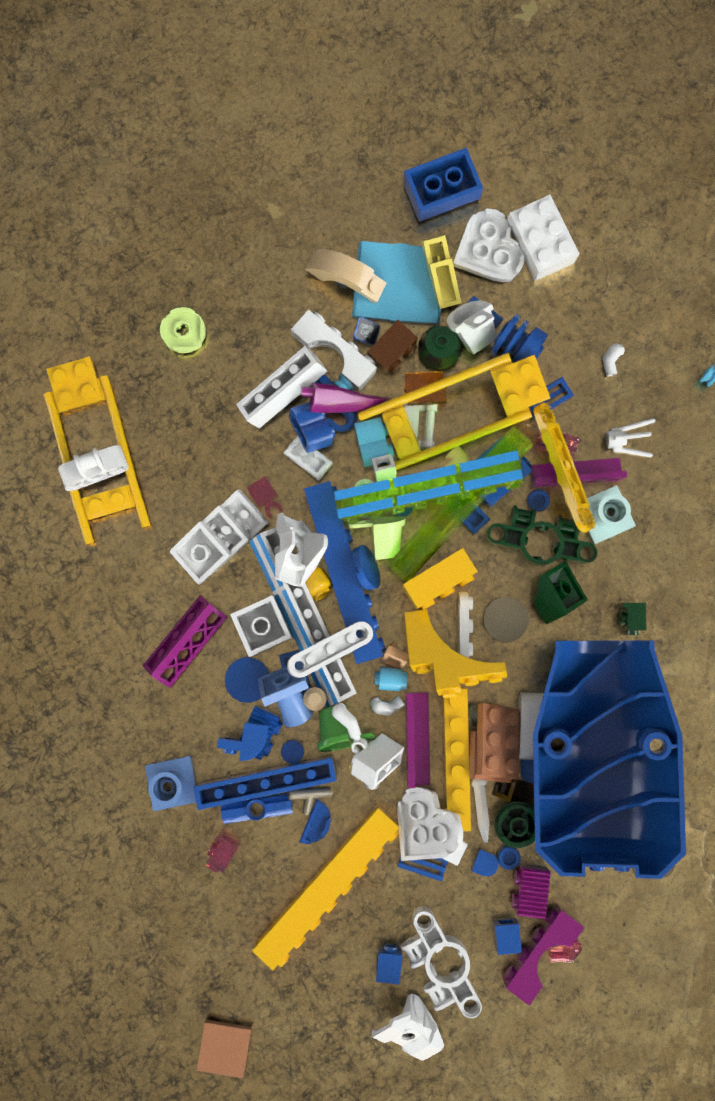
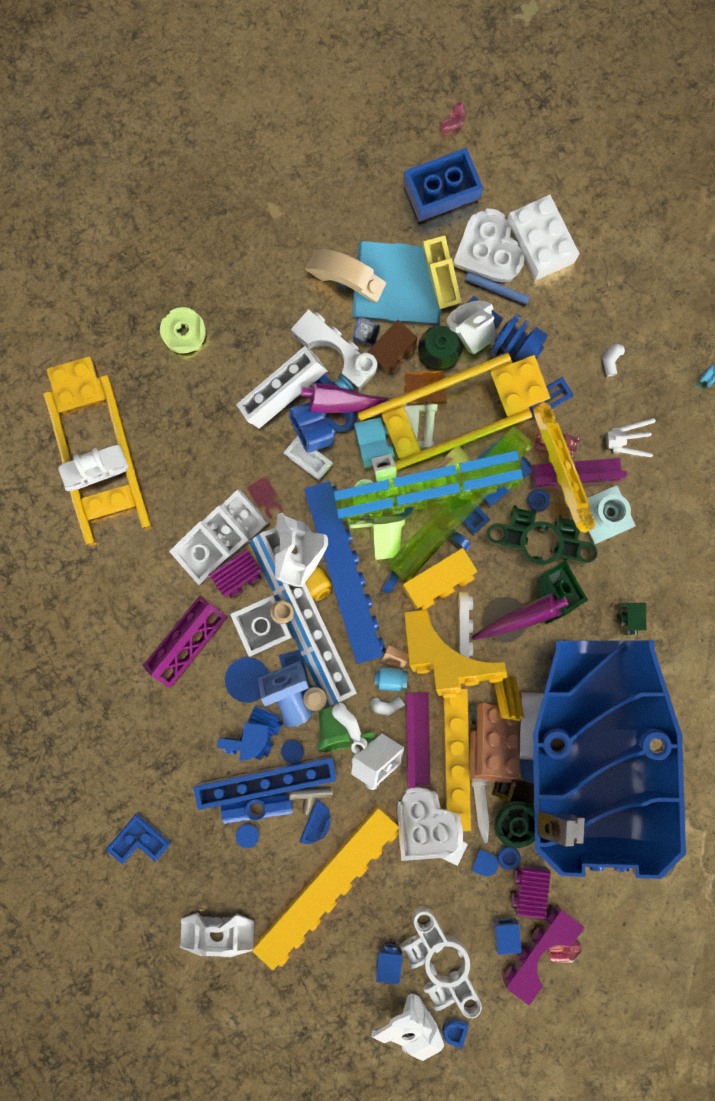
medium blue plant [145,755,197,811] -> none
nougat tile [197,1020,252,1078] -> none
clear pink brick [206,832,240,873] -> none
white plate [287,622,373,678] -> none
blue tile [351,545,381,590] -> none
blue tile [397,856,448,881] -> none
none -> blue tile [105,812,172,865]
none -> white piece [180,912,254,957]
none -> magenta brick [209,549,263,599]
none -> blue tile [236,823,260,848]
none -> tan plate [270,600,294,624]
none -> white tile [354,353,377,377]
none -> blue tile [381,570,400,594]
none -> clear pink arm [439,102,466,133]
none -> blue tile [442,1018,469,1049]
none -> blue tile [448,532,471,552]
none -> medium blue bar [465,272,530,305]
none -> magenta piece [472,593,568,640]
none -> yellow tile [494,675,524,721]
none -> dark brown brick [538,811,585,846]

